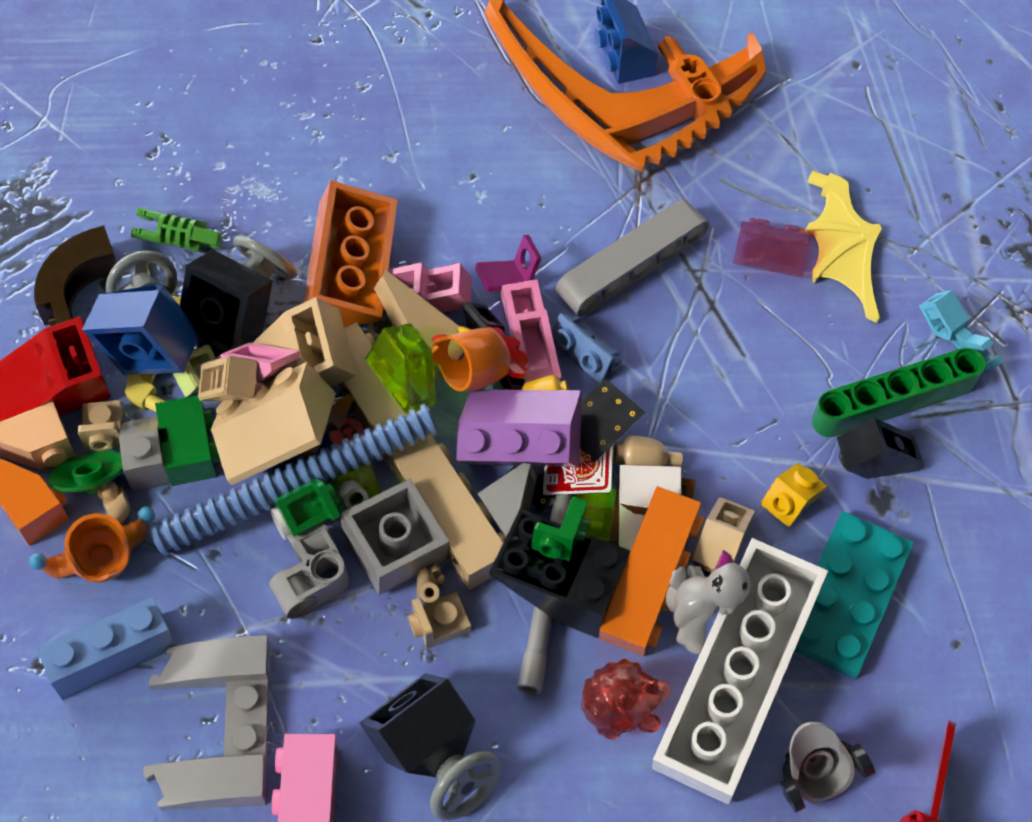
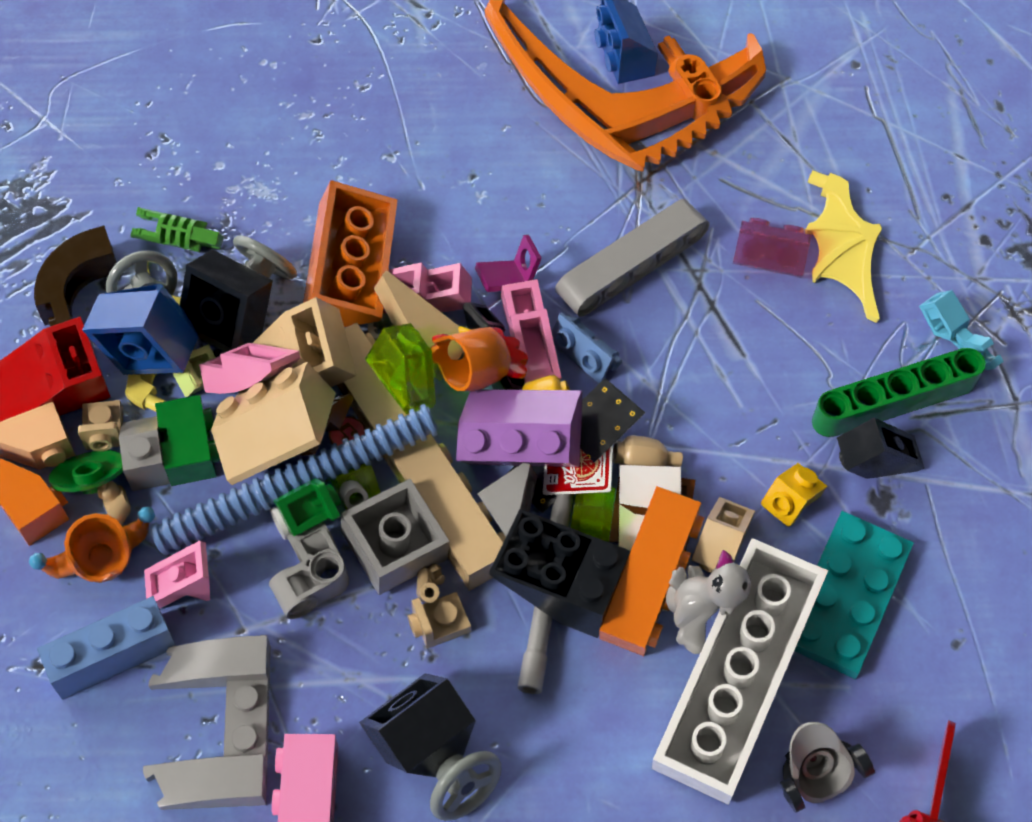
tan slope [198,356,257,402] -> none
green bracket [531,496,591,561] -> none
clear red animal [581,658,671,740] -> none
none -> bright pink slope [144,541,210,609]

